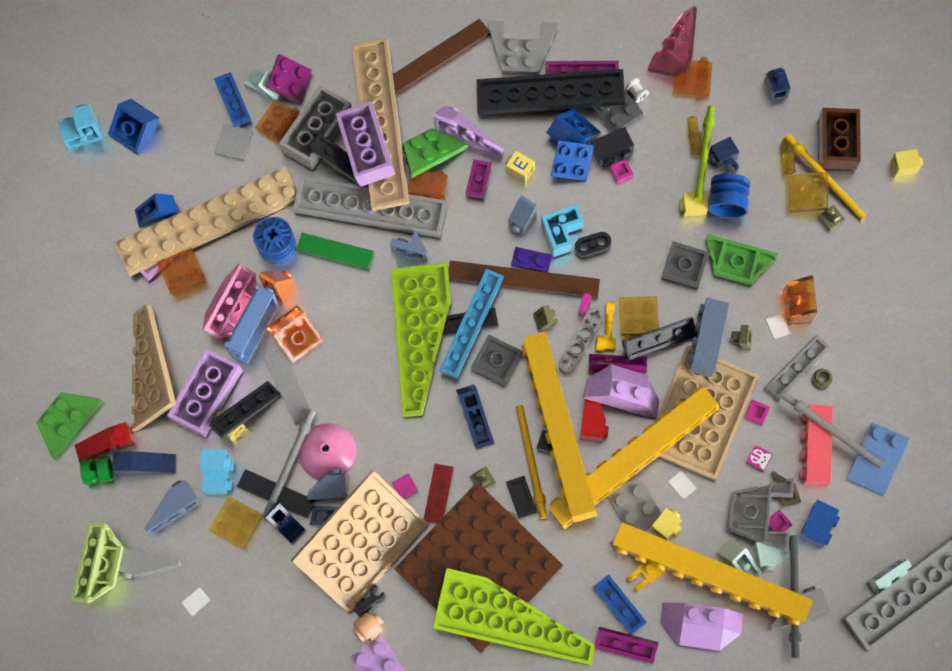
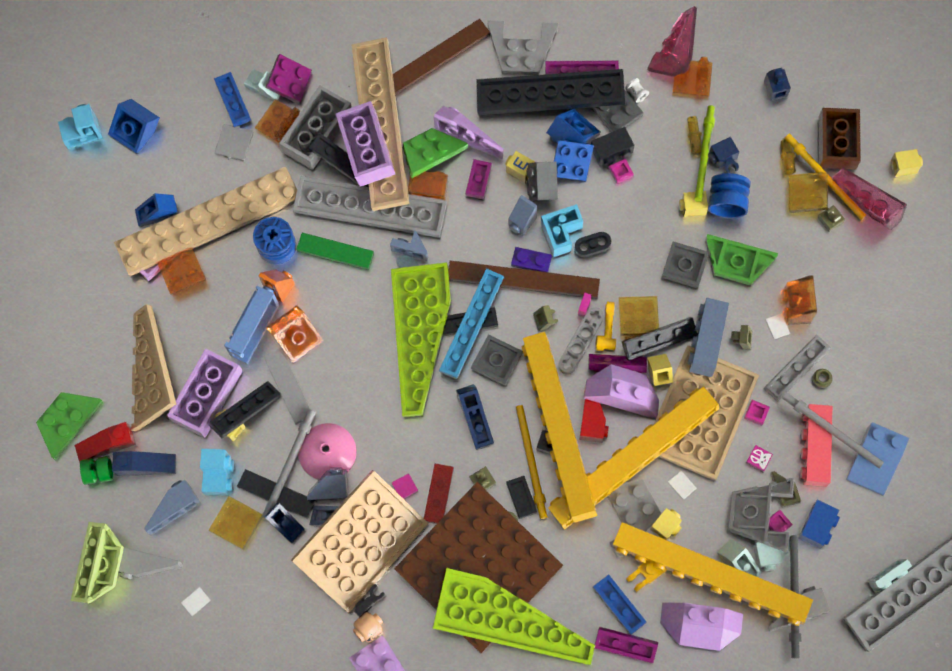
bright pink wedge [202,263,257,339] -> none
none -> brick [526,162,558,201]
none -> light yellow brick [647,354,673,386]
none -> clear pink wedge [832,168,907,230]

